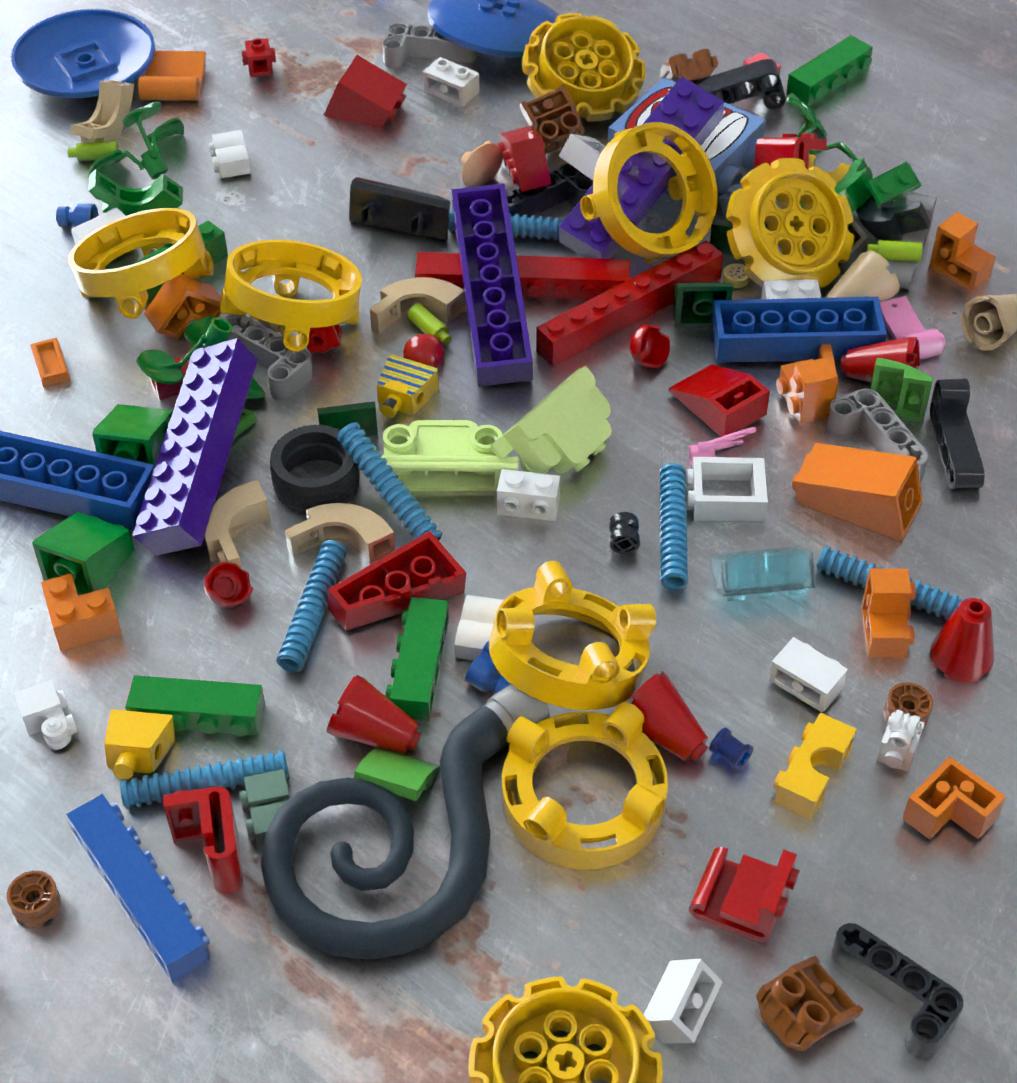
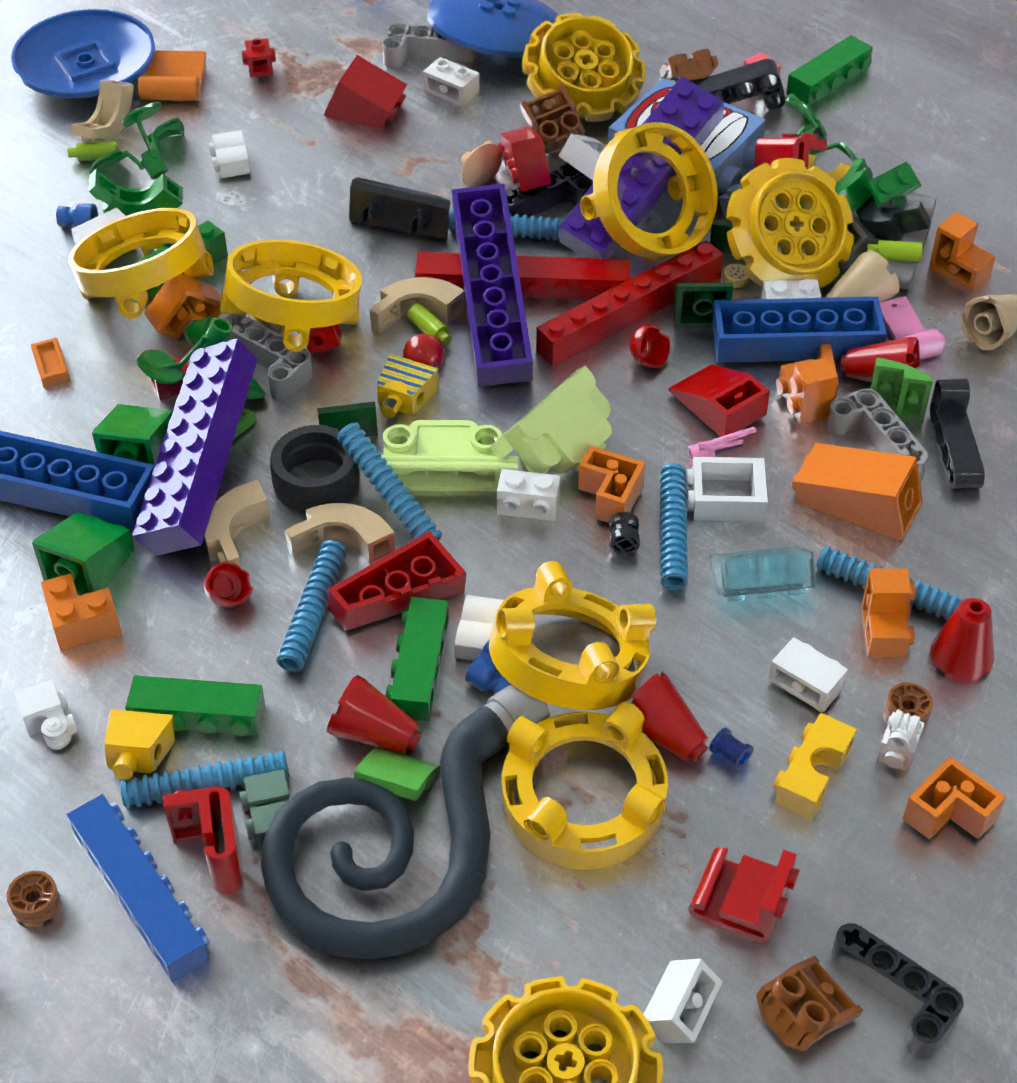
none -> orange brick [578,445,646,523]

